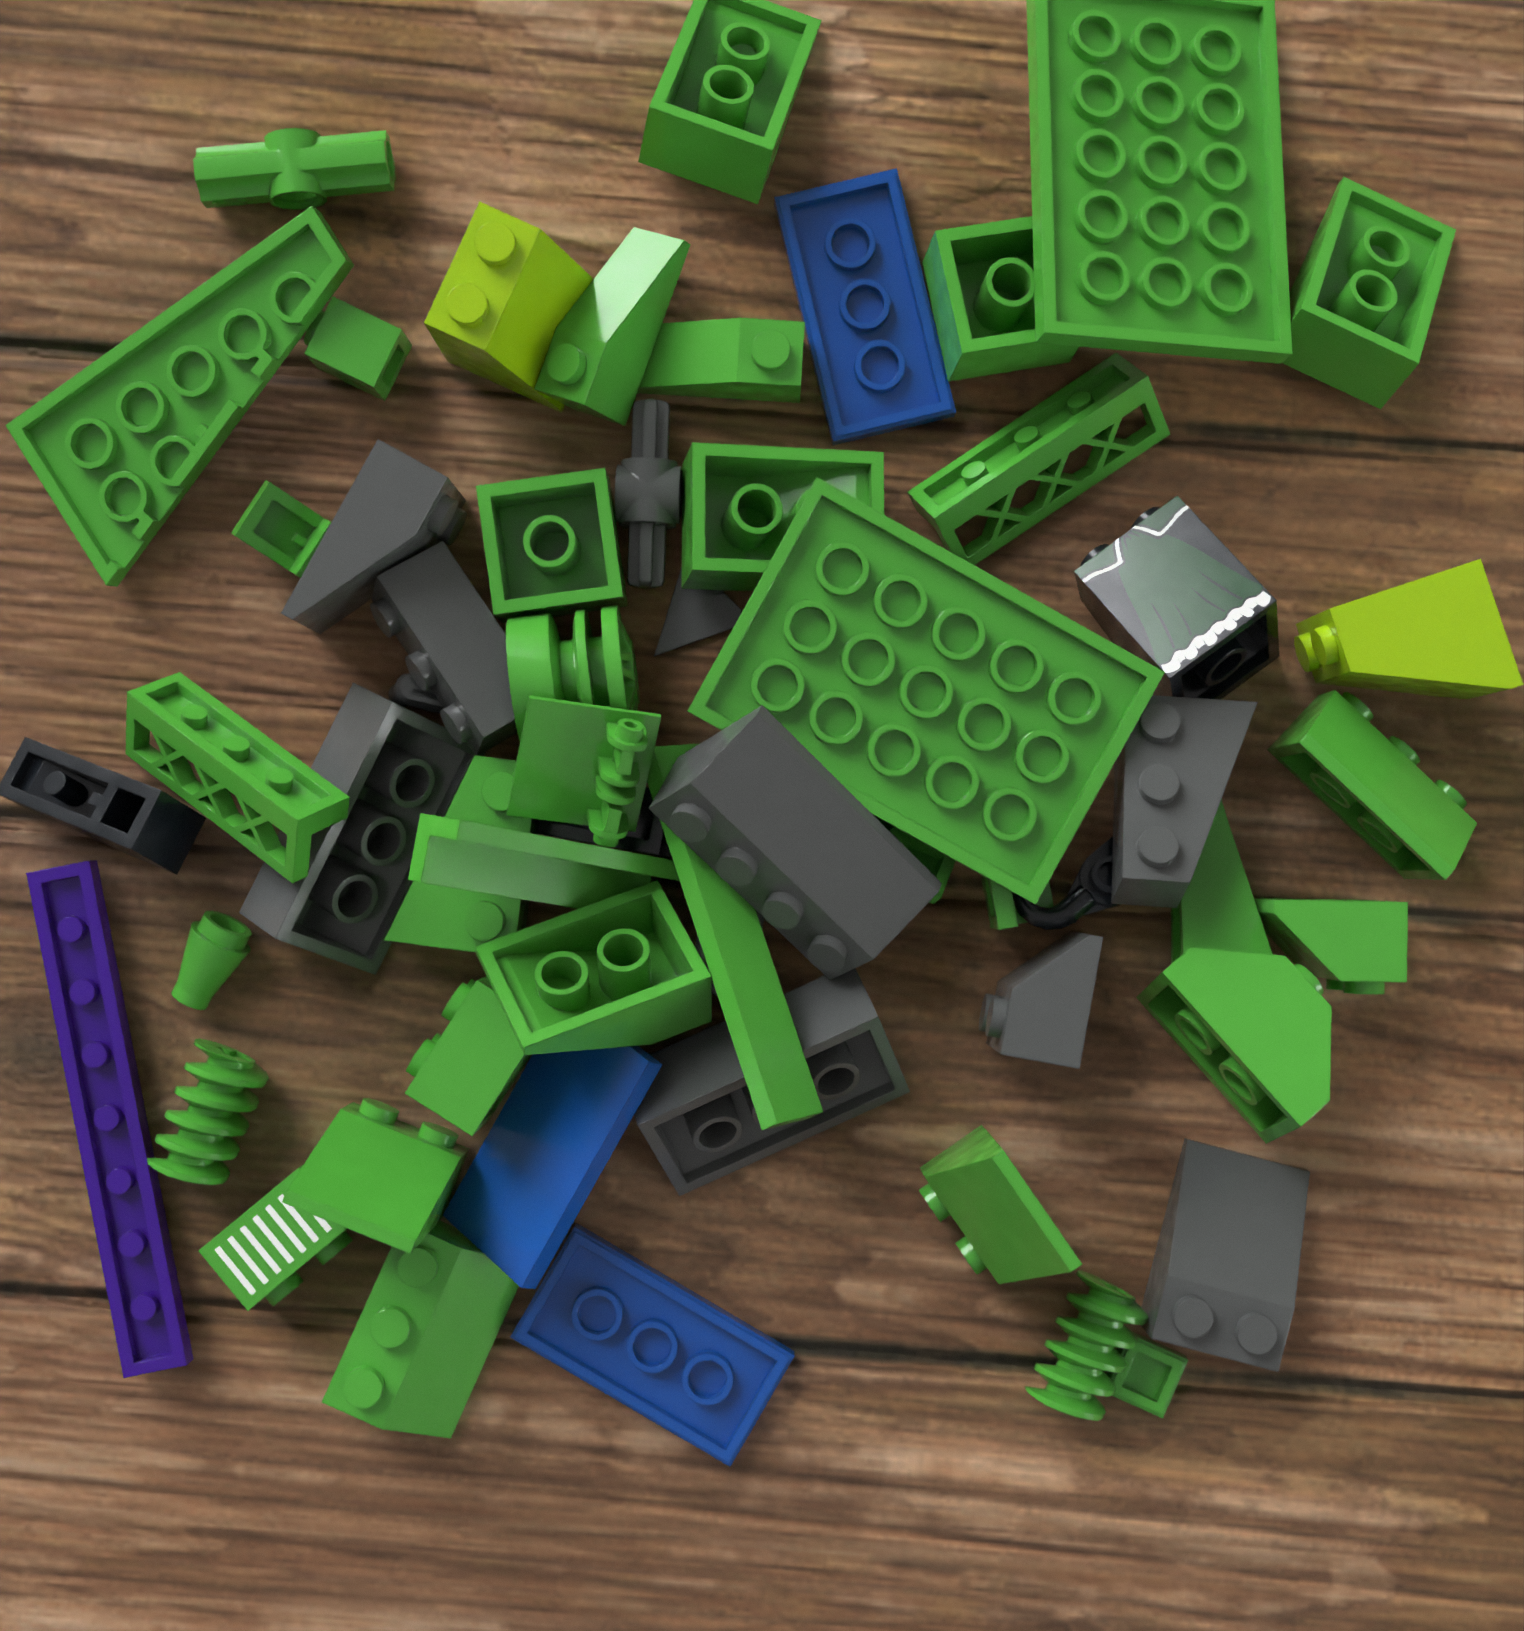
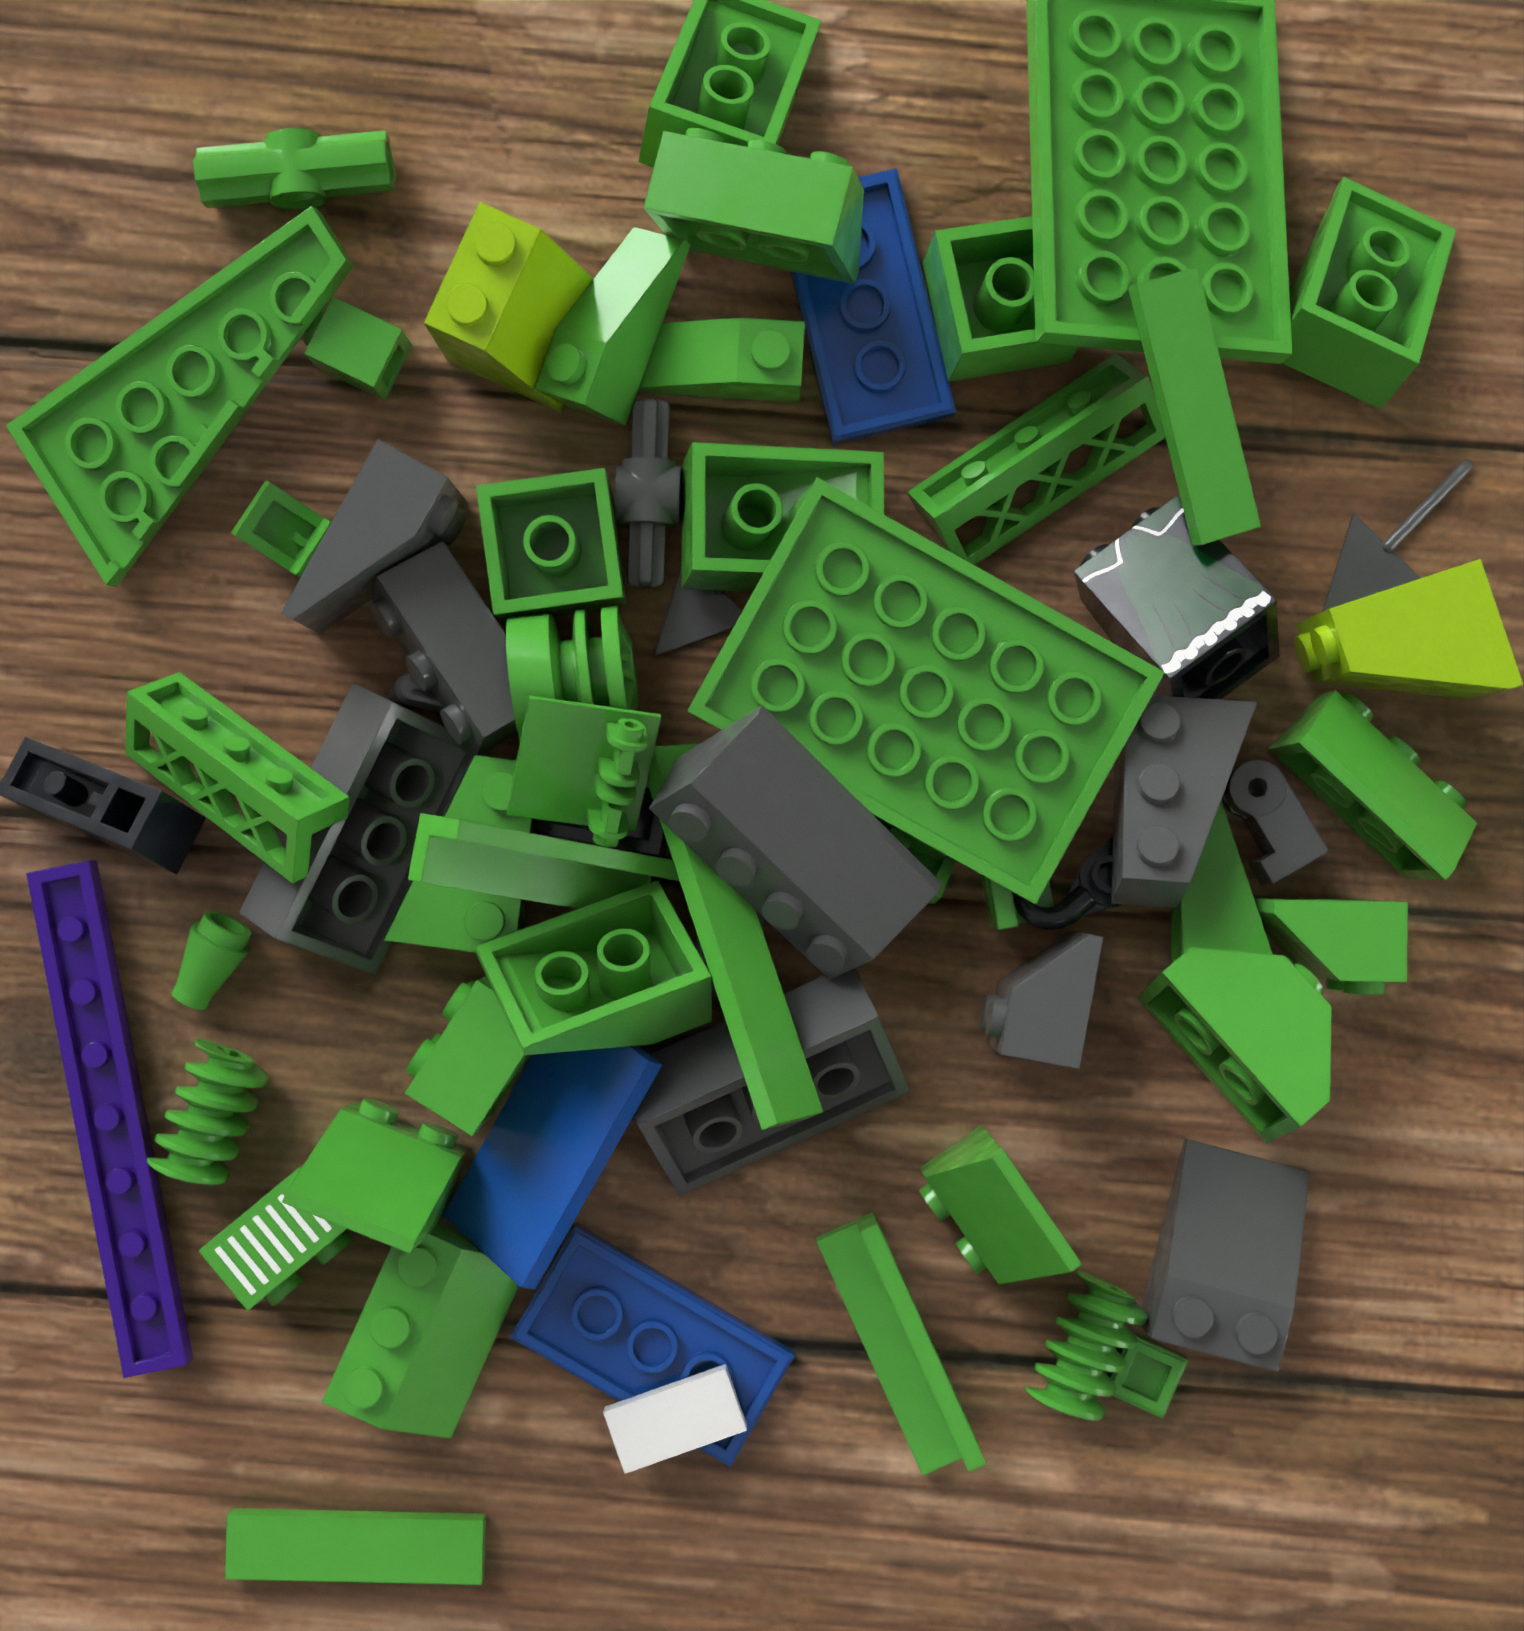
none -> bright green tile [225,1508,486,1585]
none -> white tile [603,1364,747,1474]
none -> bright green slope [644,128,864,284]
none -> bright green fence [816,1211,986,1476]
none -> bright green tile [1128,267,1261,545]
none -> dark grey leg [1222,760,1329,885]
none -> dark grey piece [1322,459,1473,612]

